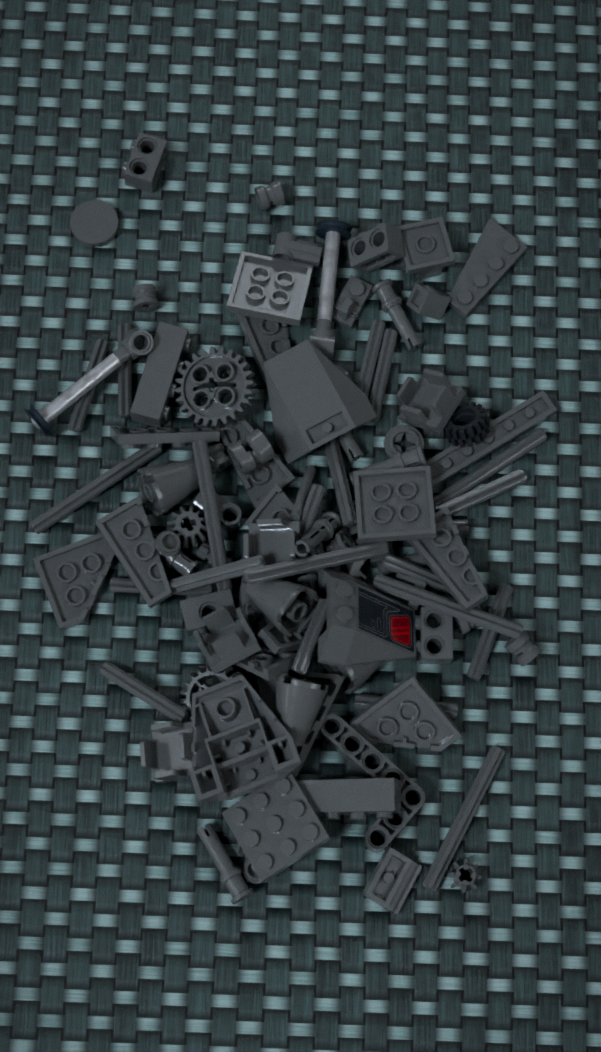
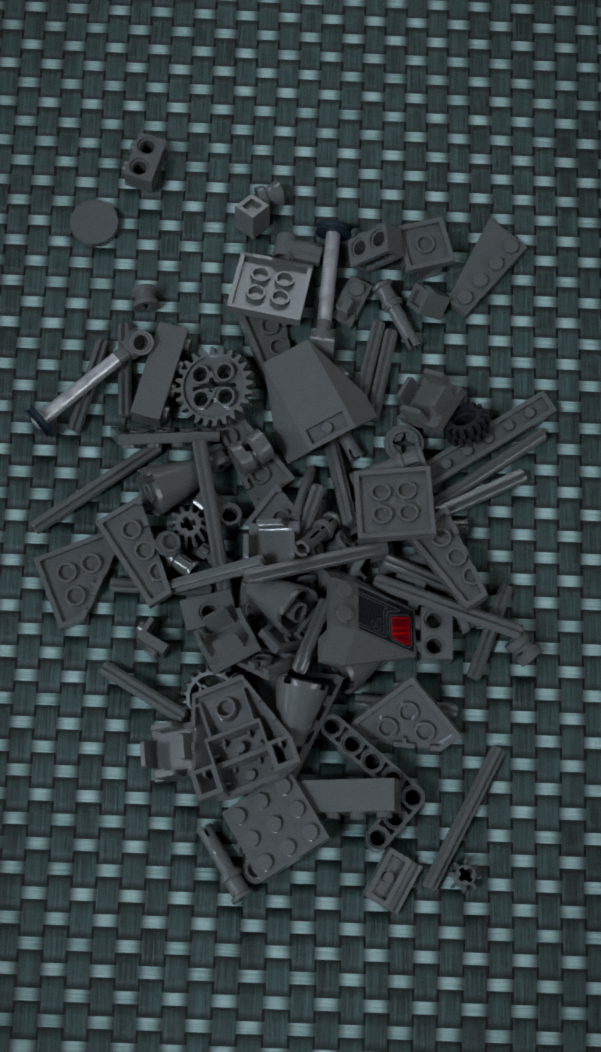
none -> dark grey bracket [135,616,170,659]
none -> dark grey panel [235,194,270,239]

